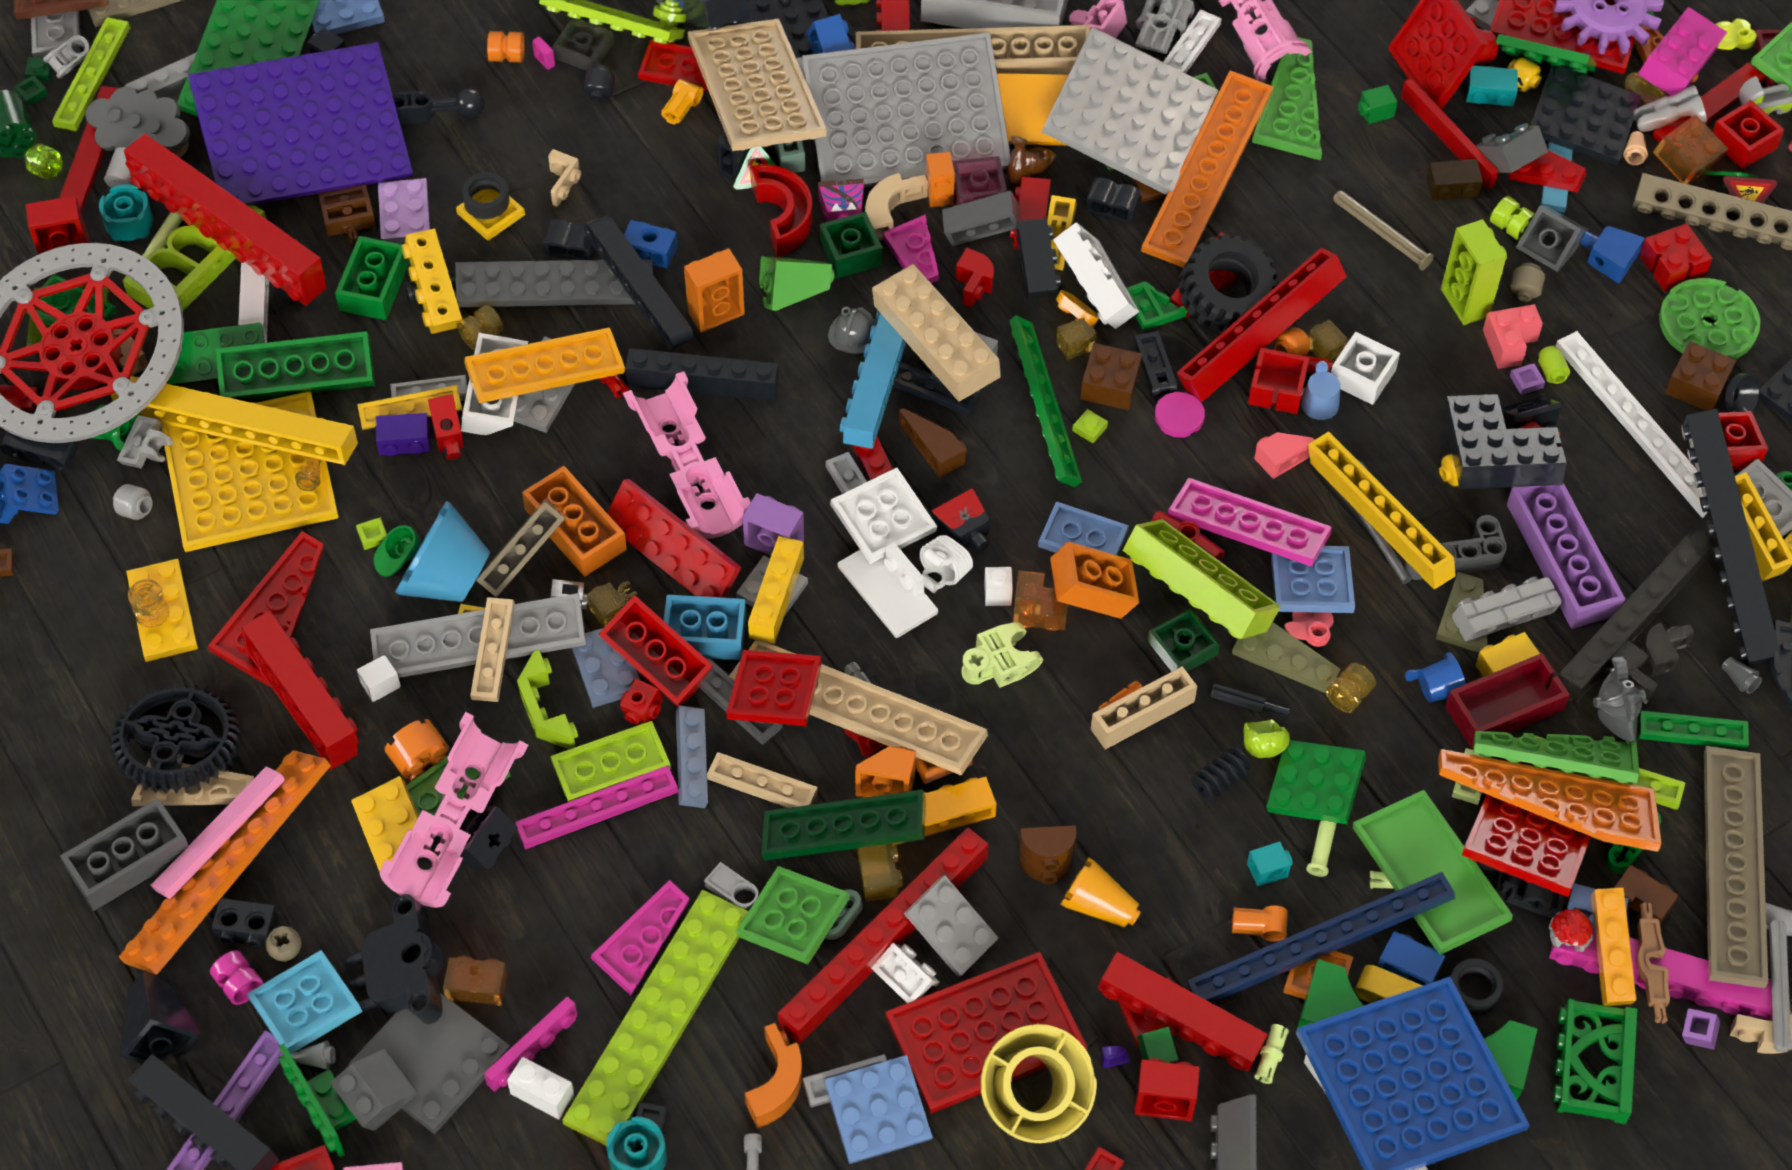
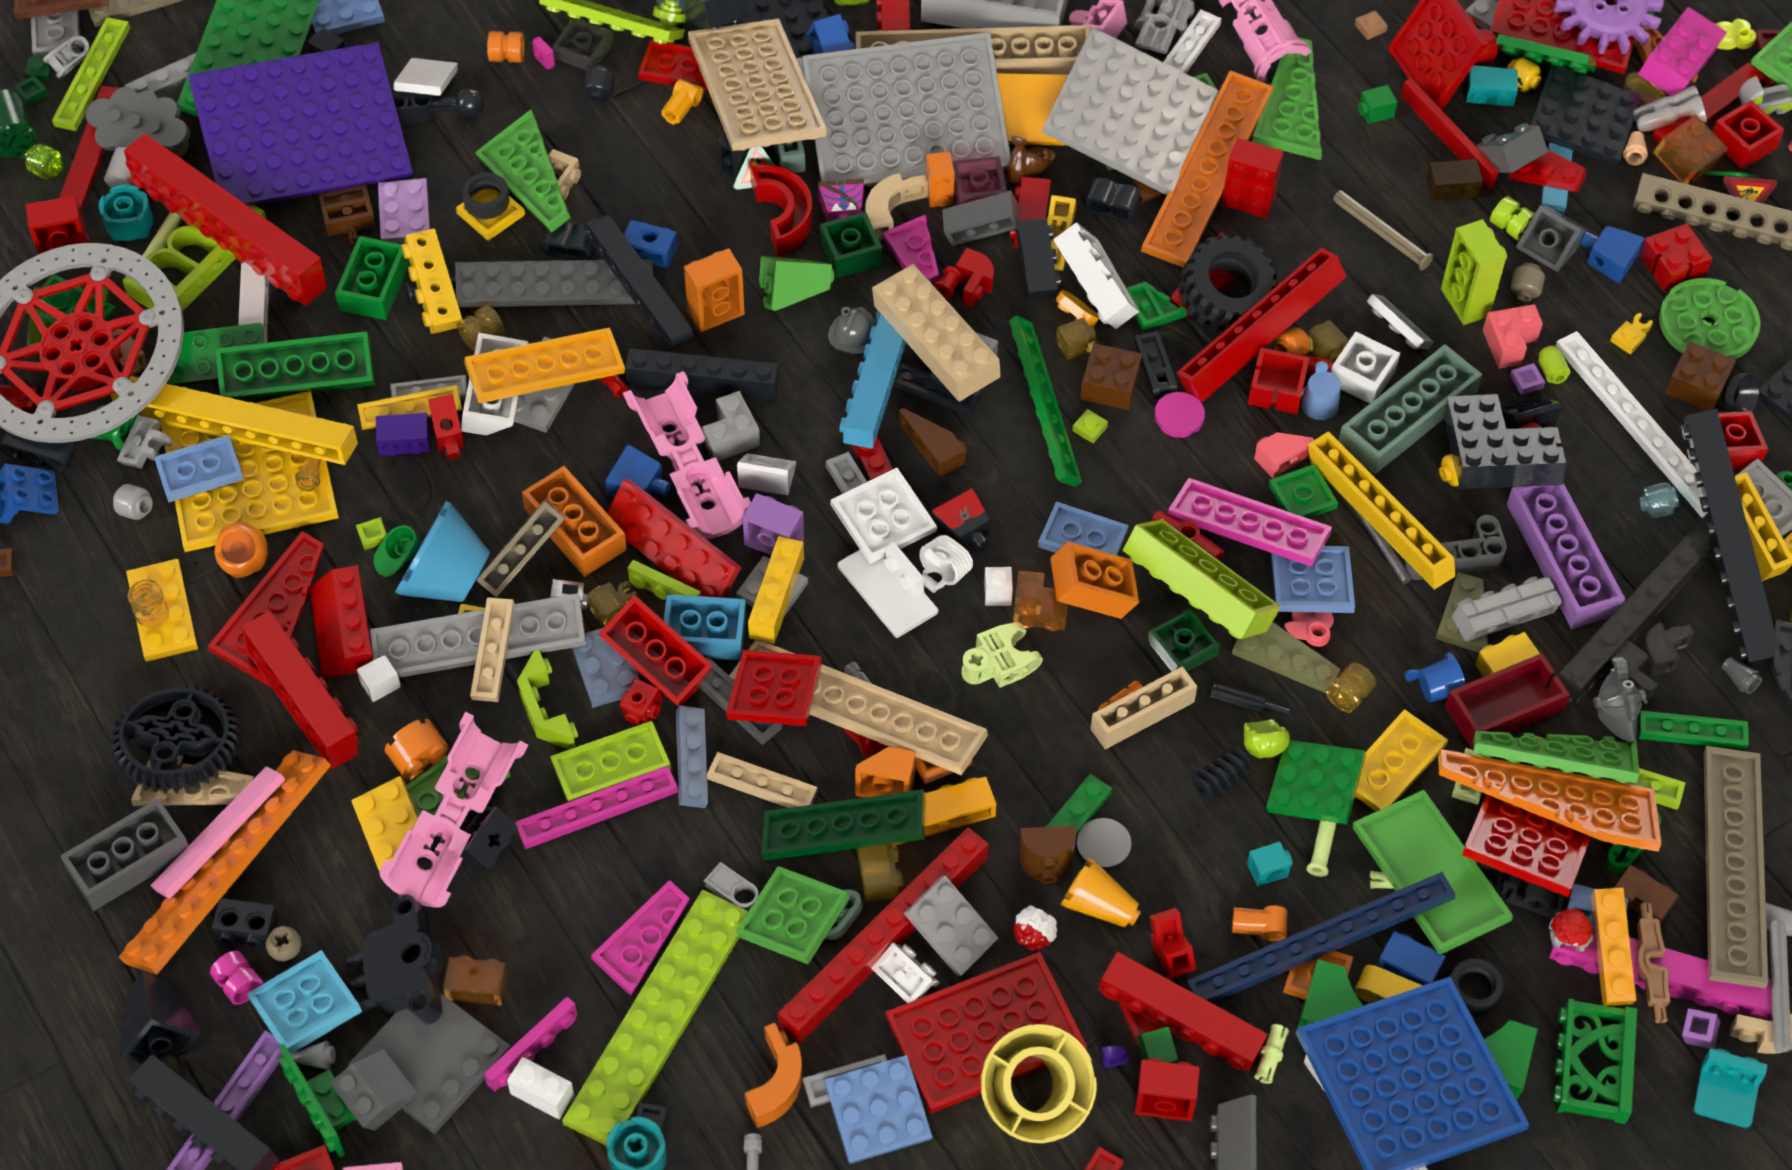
none -> medium blue plate [154,435,244,502]
none -> orange piece [214,521,268,578]
none -> red slope [310,565,373,679]
none -> white tile [394,58,457,96]
none -> bright green wing [475,110,571,233]
none -> blue torso [605,445,671,498]
none -> lime plate [628,560,701,599]
none -> light grey brick [702,391,760,461]
none -> white slope [737,453,796,495]
none -> red bush [934,266,964,299]
none -> piece [1014,905,1057,951]
none -> green plate [1046,774,1112,836]
none -> light grey piece [1077,818,1131,867]
none -> red brick [1150,908,1196,979]
none -> red brick [1222,138,1284,218]
none -> green plate [1268,464,1338,519]
none -> sand green brick [1339,344,1482,474]
none -> medium nougat plate [1355,10,1388,40]
none -> yellow plate [1355,709,1448,812]
none -> light grey plate [1366,294,1433,350]
none -> yellow plate [1610,313,1653,355]
none -> clear light blue head [1639,483,1679,518]
none -> teal bracket [1694,1049,1767,1128]

